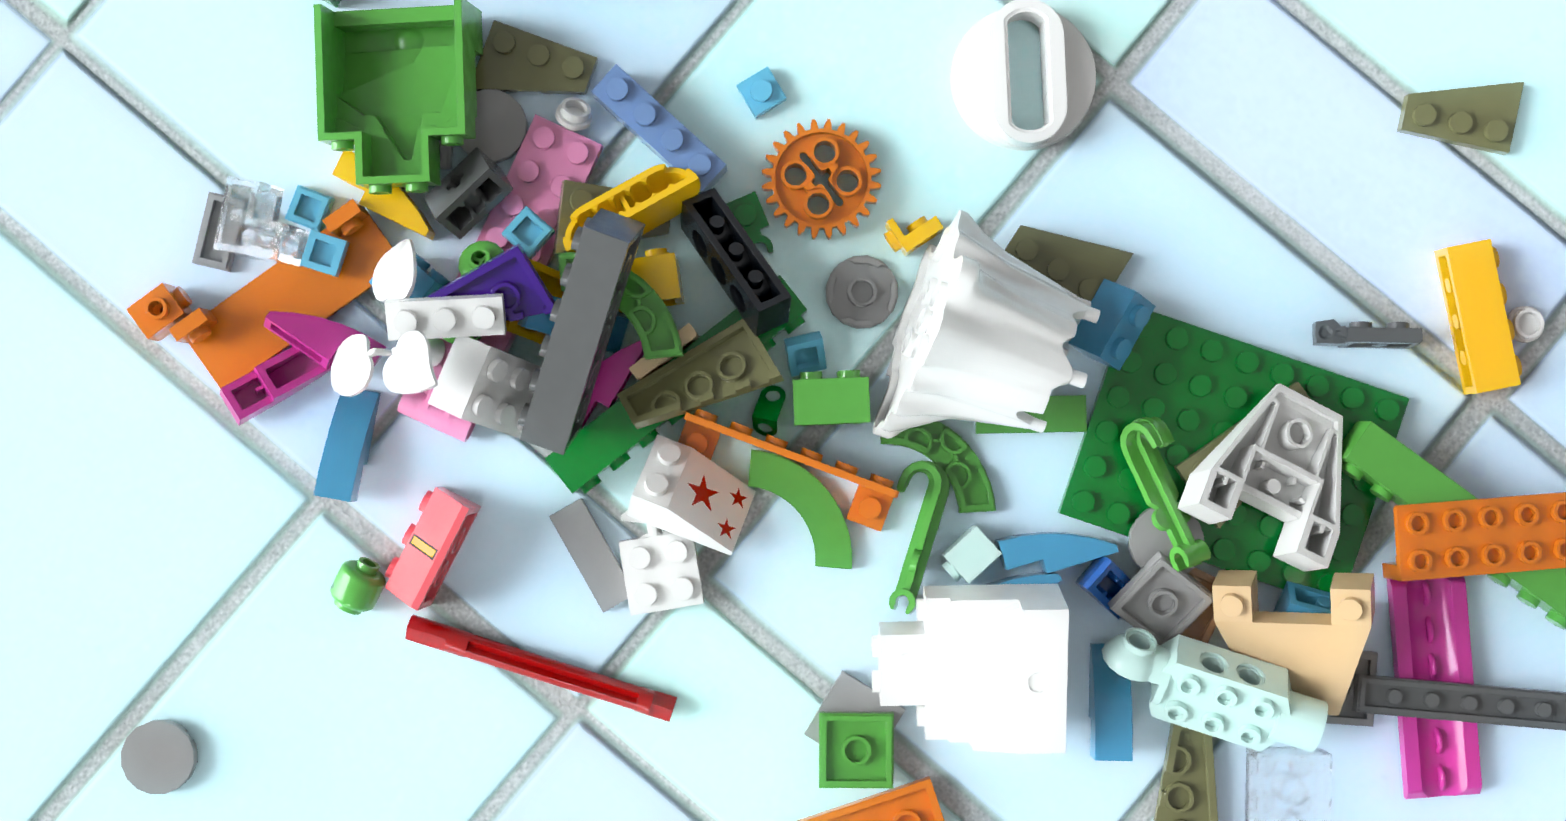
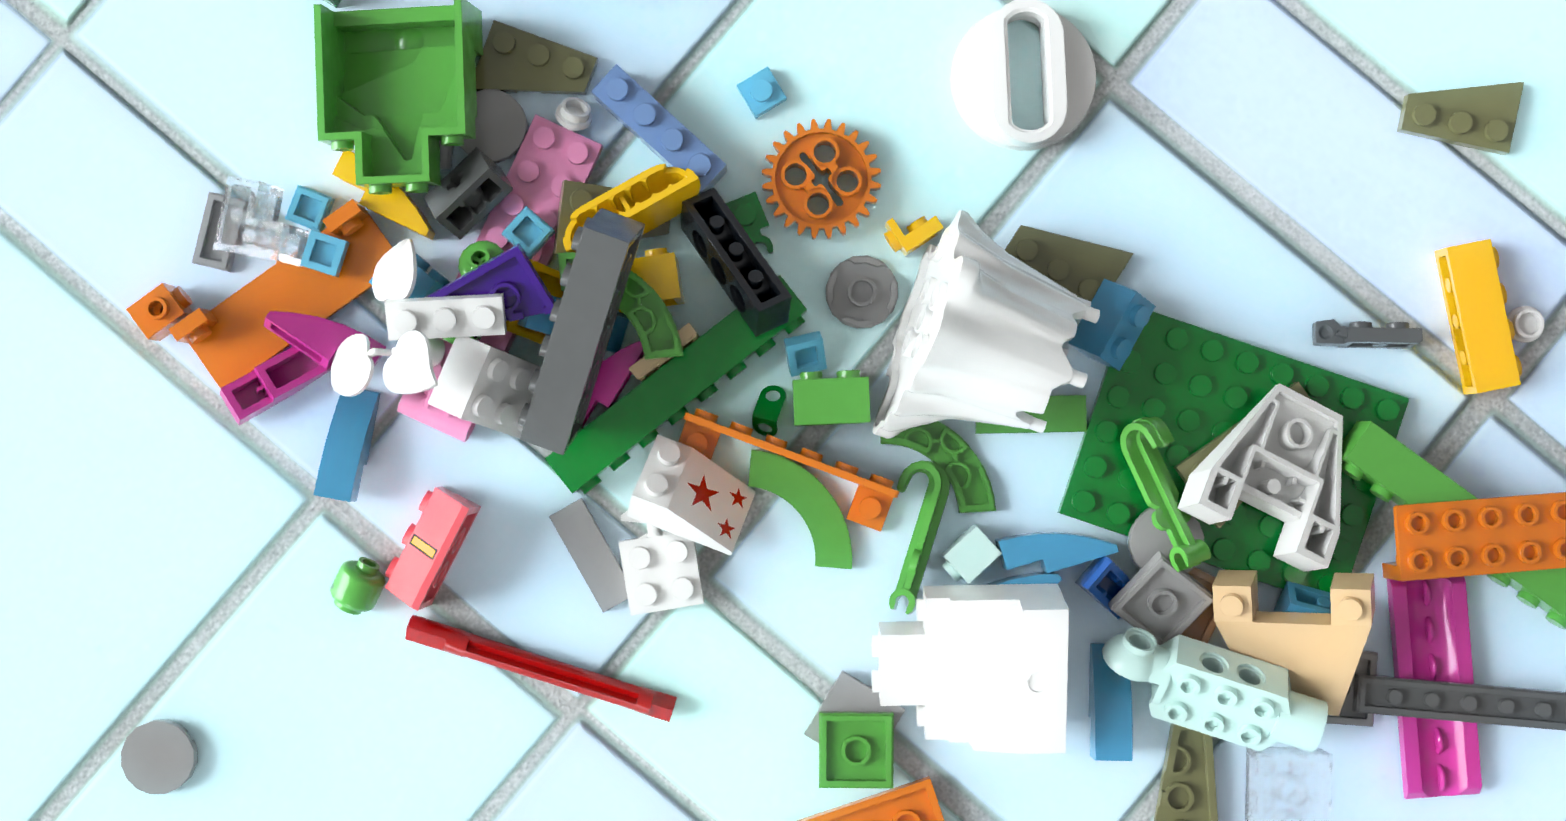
olive wing [617,319,785,429] -> none

